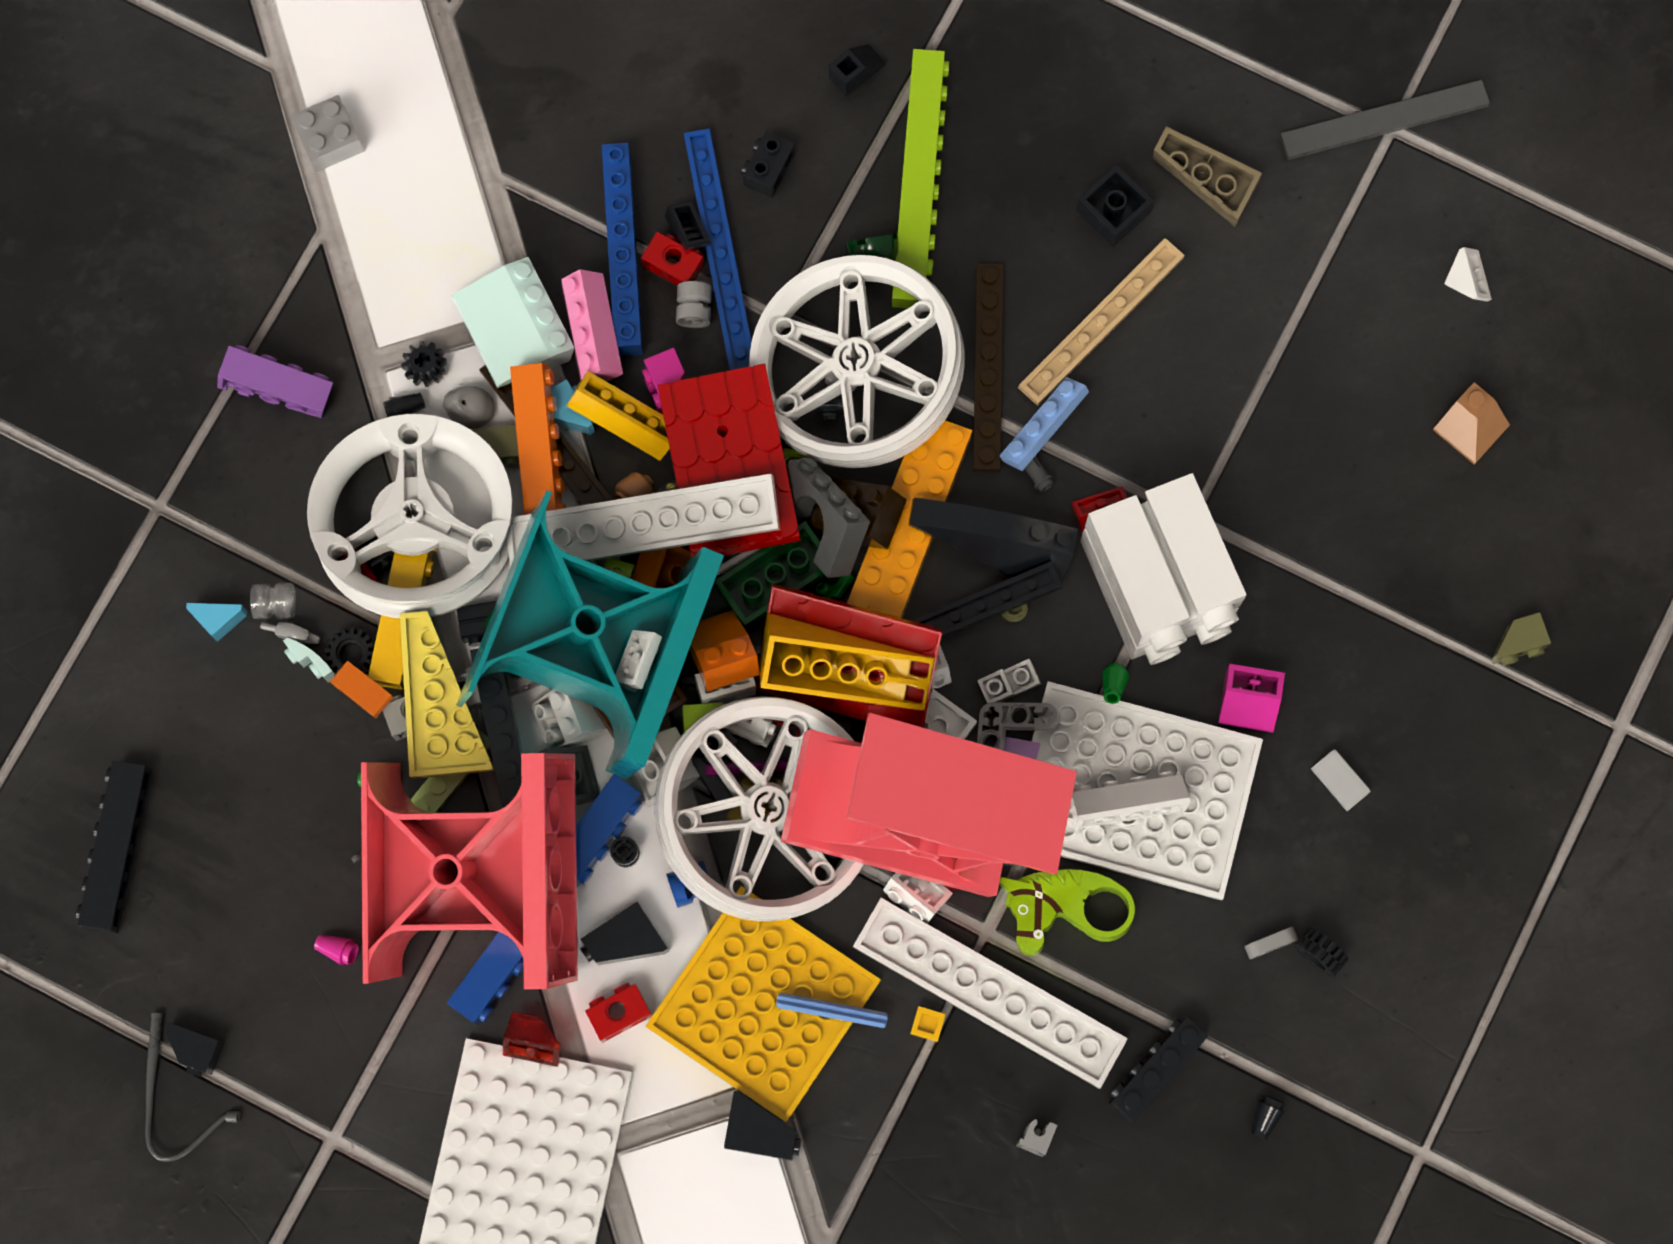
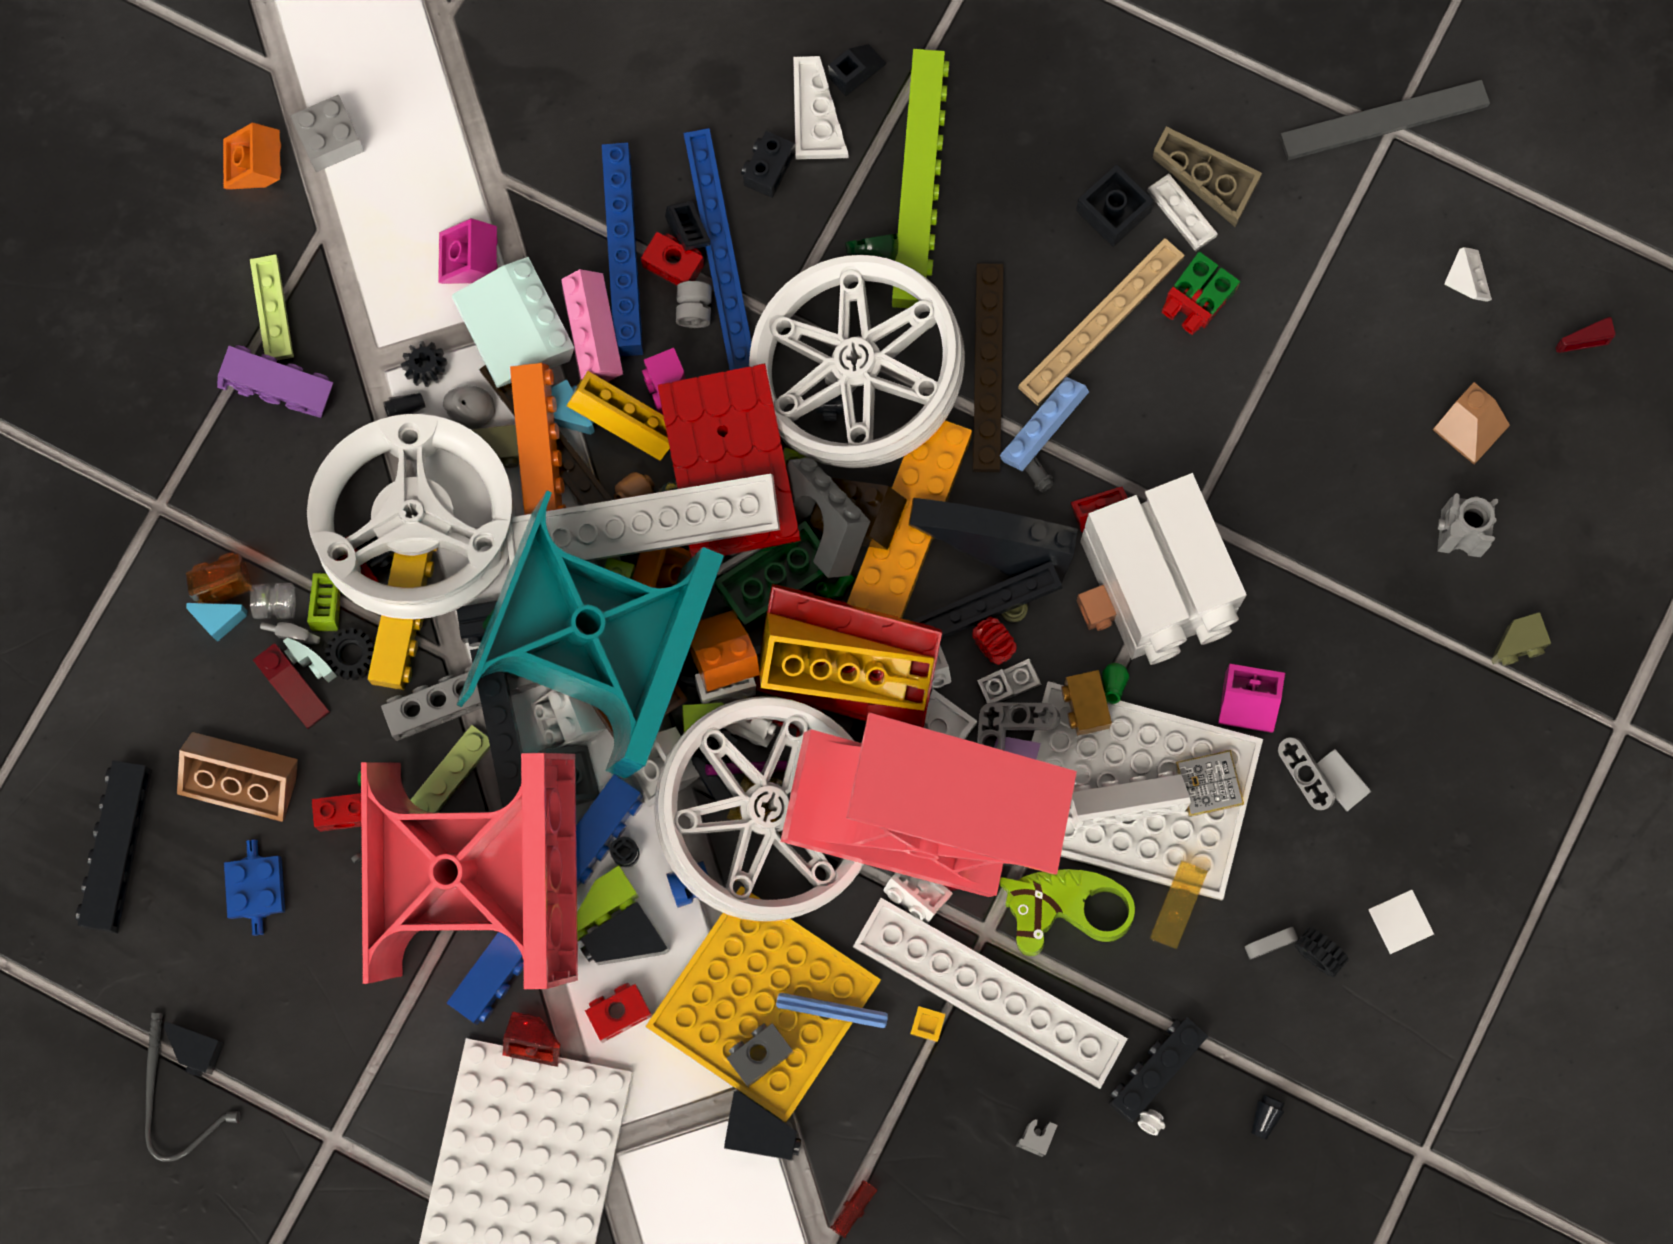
dark pink cone [314,934,359,966] -> none
orange slope [330,661,393,718] -> none
light yellow wing [400,611,495,779] -> none
white bracket [615,630,662,693] -> none
none -> medium nougat slope [177,732,298,822]
none -> clear orange slope [186,553,254,604]
none -> orange slope [223,122,281,189]
none -> blue plate [224,840,285,936]
none -> yellowish green plate [250,255,294,361]
none -> dark red slope [253,643,330,729]
none -> lime slope [307,573,340,631]
none -> red brick [312,793,362,832]
none -> dark pink slope [438,218,498,284]
none -> lime slope [577,865,639,942]
none -> dark grey brick [727,1023,794,1087]
none -> white wing [793,56,849,159]
none -> clear red pin [830,1180,878,1238]
none -> red gear [972,617,1017,665]
none -> pearl gold brick [1061,670,1112,736]
none -> nougat brick [1076,585,1117,631]
none -> white plate [1138,1109,1165,1135]
none -> white tile [1147,173,1218,252]
none -> clear yellow tile [1150,860,1208,949]
none -> green hips [1162,252,1241,335]
none -> light grey tile [1175,750,1244,817]
none -> light grey beam [1278,737,1335,810]
none -> white sticker [1368,890,1434,954]
none -> light grey piece [1437,493,1498,557]
none -> dark red slope [1555,317,1616,353]

